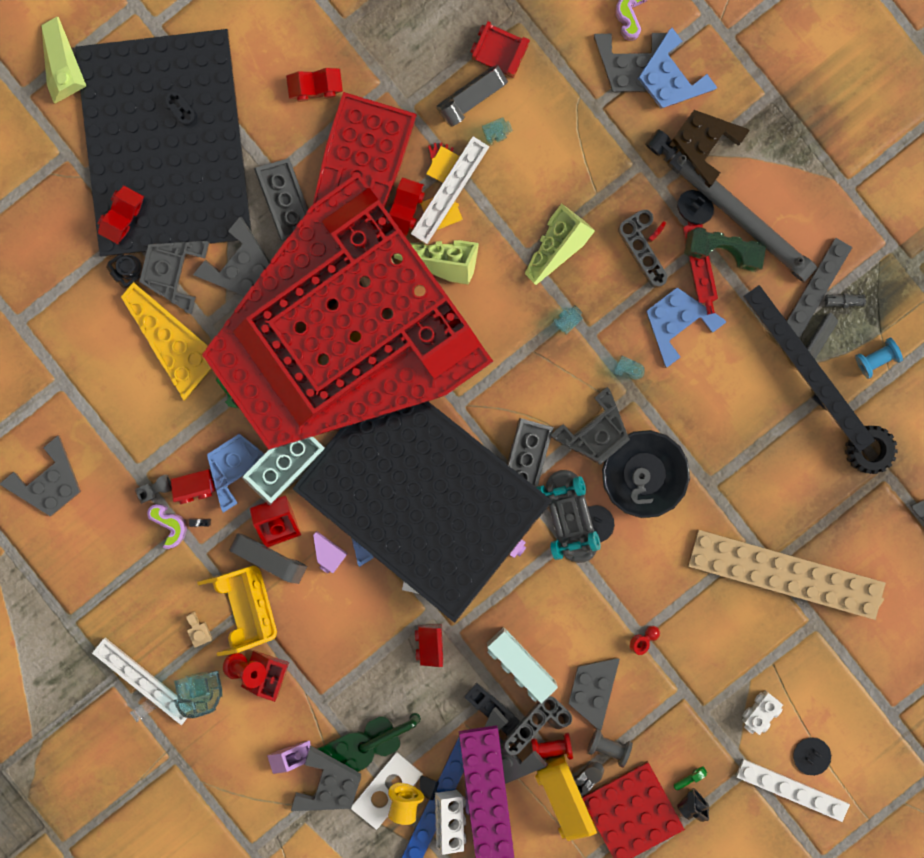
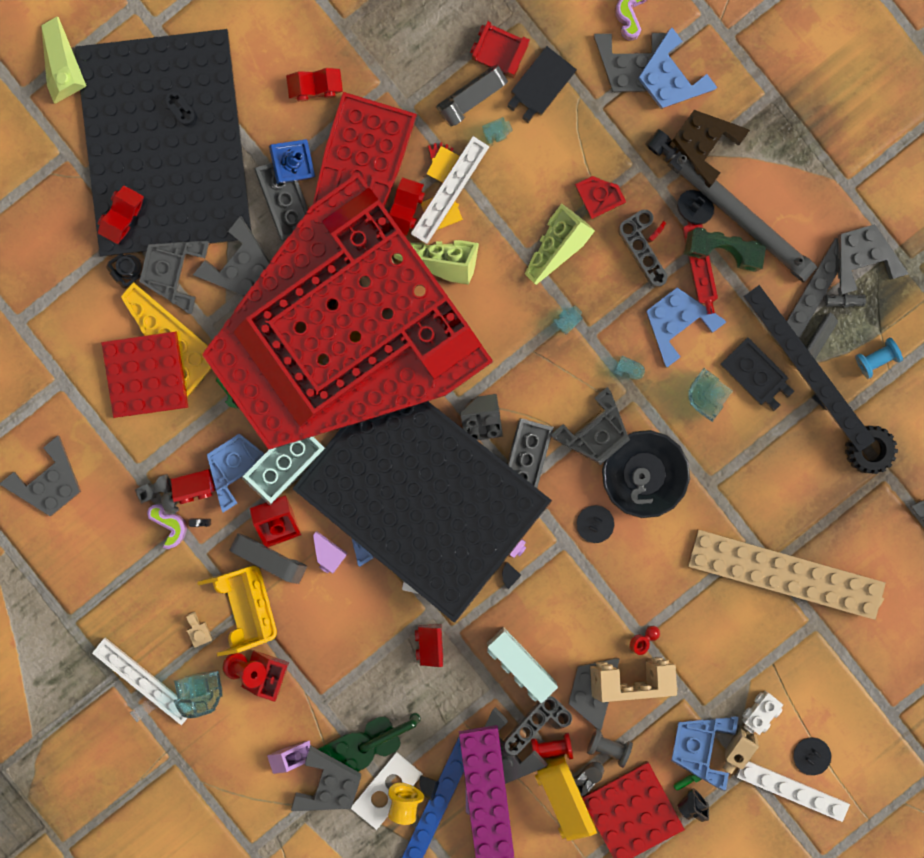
white brick [435,790,466,855] -> none
black slope [464,683,526,744] -> none
dark grey piece [536,470,601,563] -> none
none -> red plate [101,331,189,418]
none -> dark grey plate [161,490,179,514]
none -> blue plate [269,139,315,184]
none -> dark grey slope [461,394,503,441]
none -> black tile [502,562,521,589]
none -> black tile [507,46,577,123]
none -> red plate [575,176,626,220]
none -> tan plate [590,657,677,702]
none -> medium blue wing [671,716,738,791]
none -> clear light blue brick [688,368,733,422]
none -> black tile [720,338,795,411]
none -> tan torso [722,725,759,774]
none -> dark grey wing [838,224,908,295]

